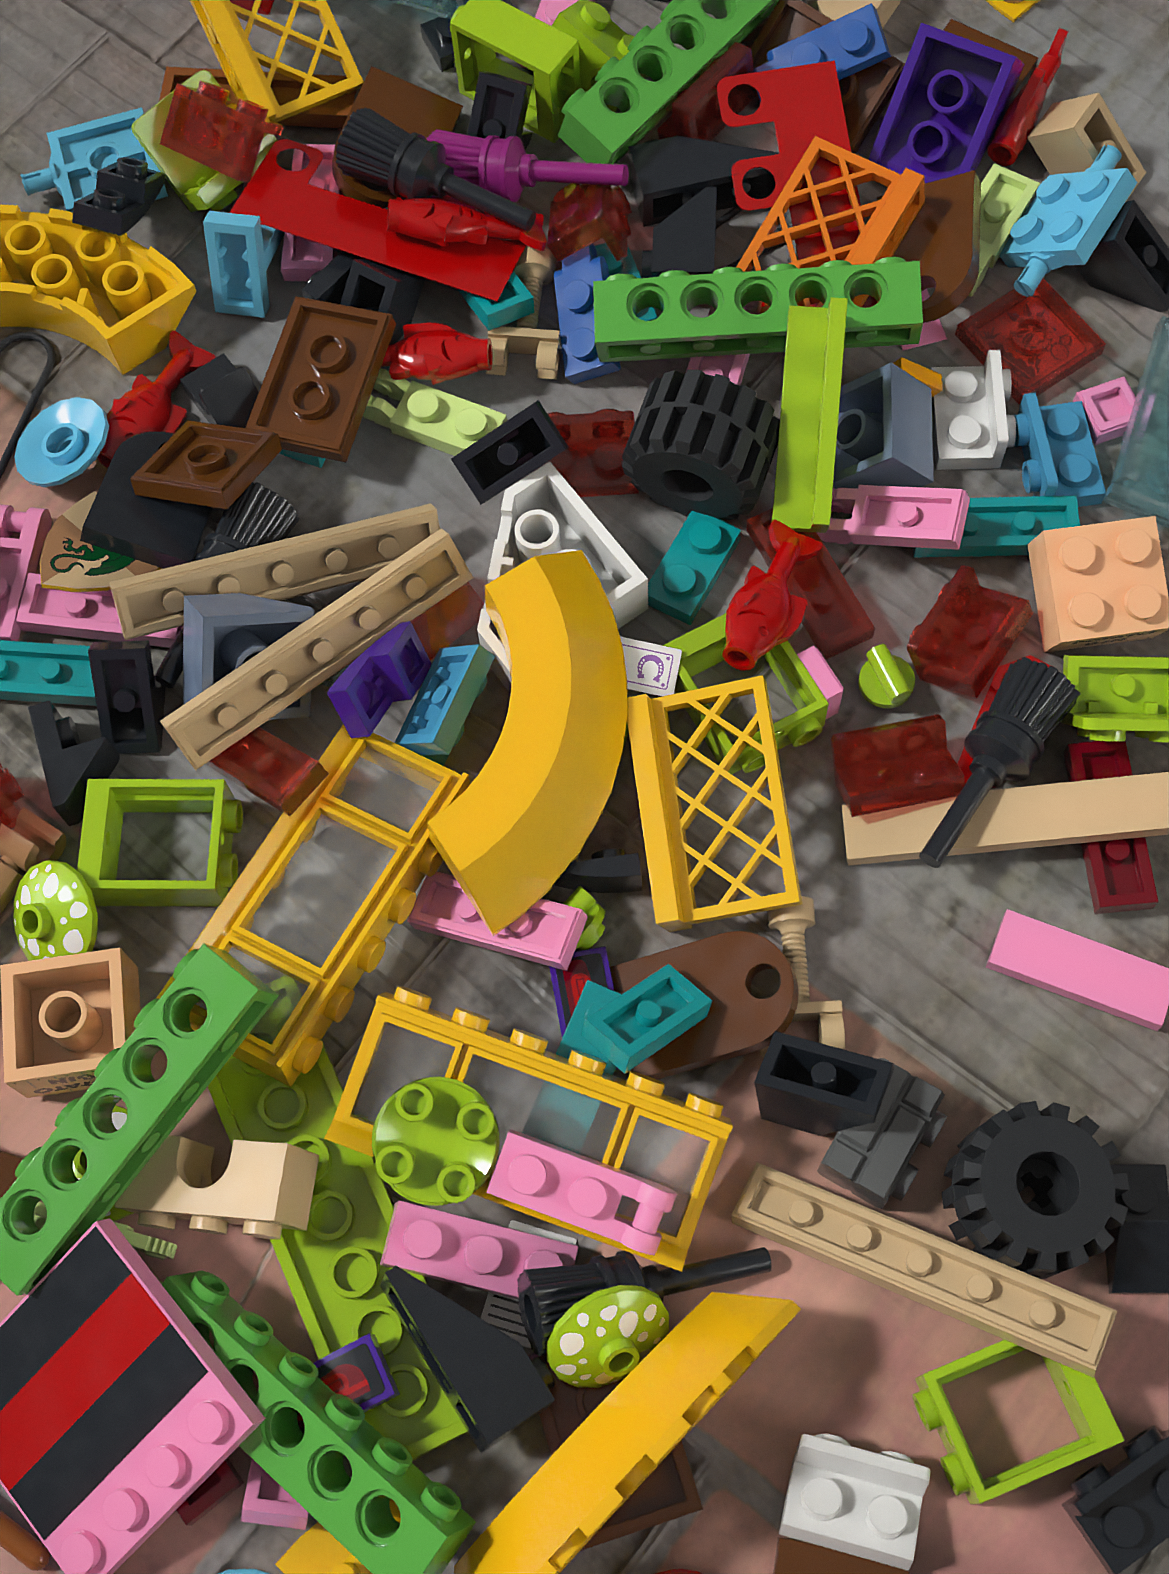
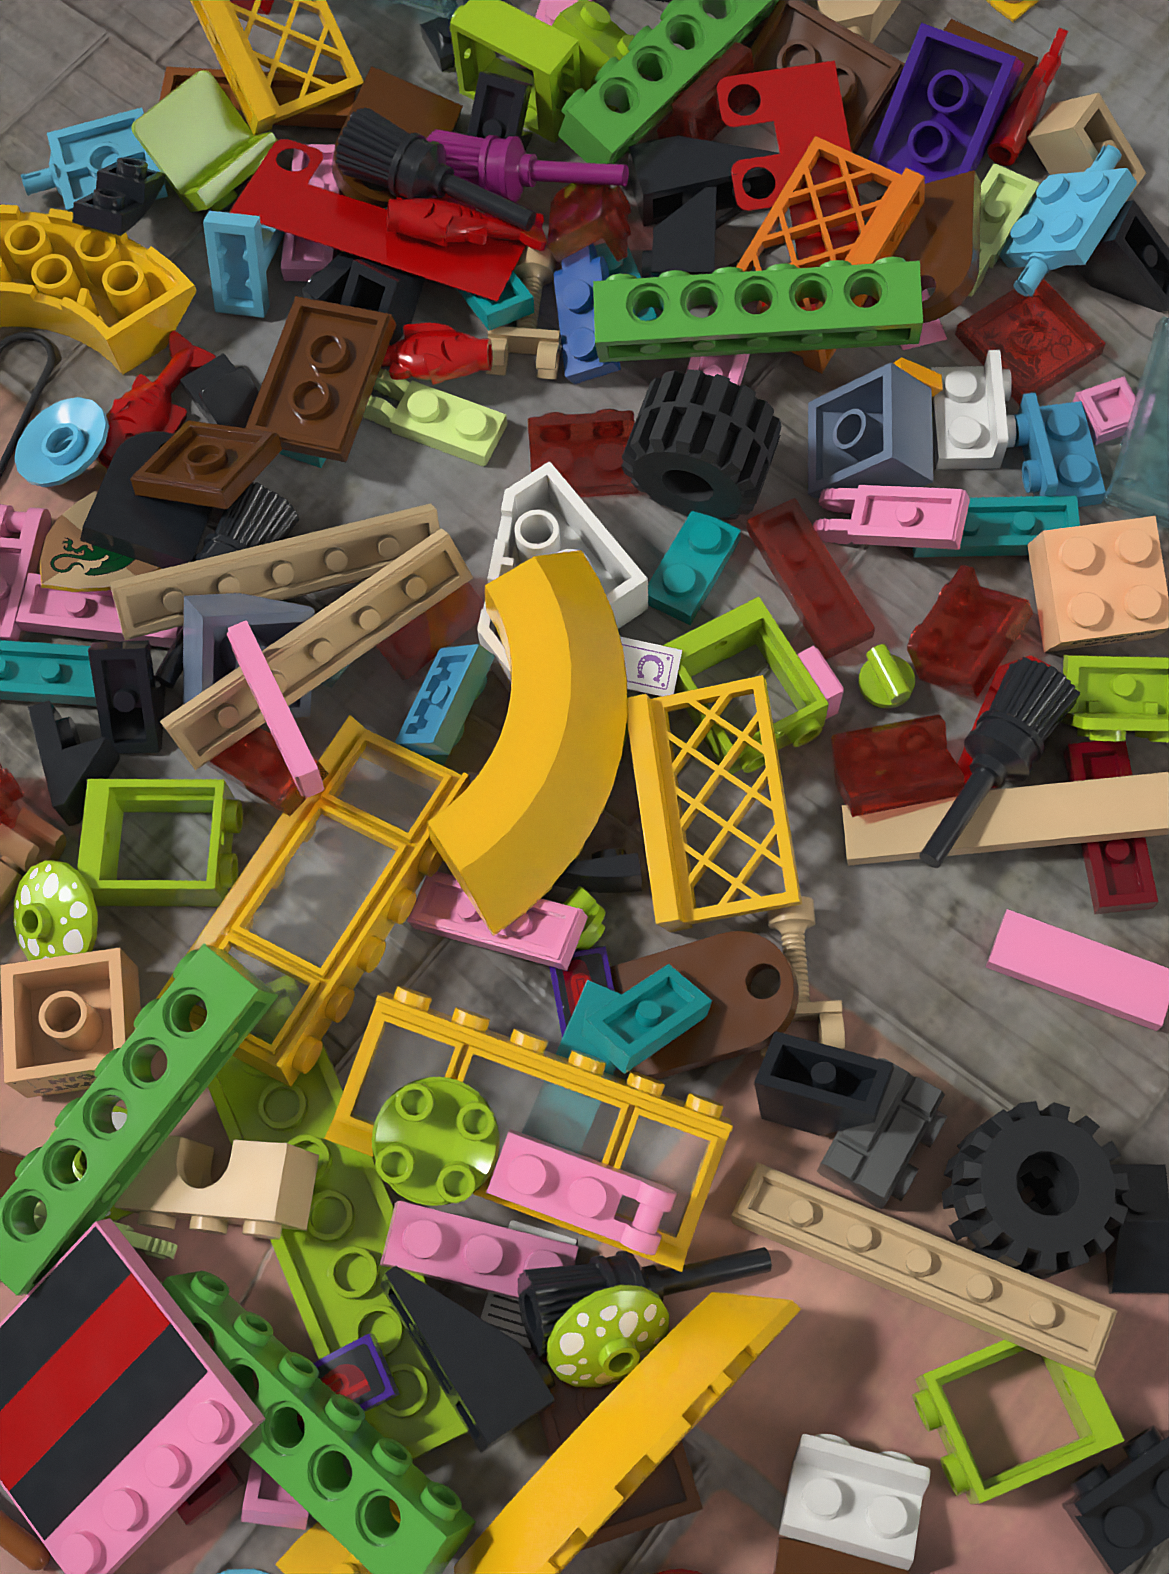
clear red bracket [159,80,283,183] -> none
dark purple slope [327,621,432,738] -> none
black slope [451,400,569,505] -> none
red animal [722,520,823,670] -> none
blue hinge [751,3,891,102] -> none
lime fence [772,297,848,533] -> none
none -> bright pink tile [226,620,325,798]

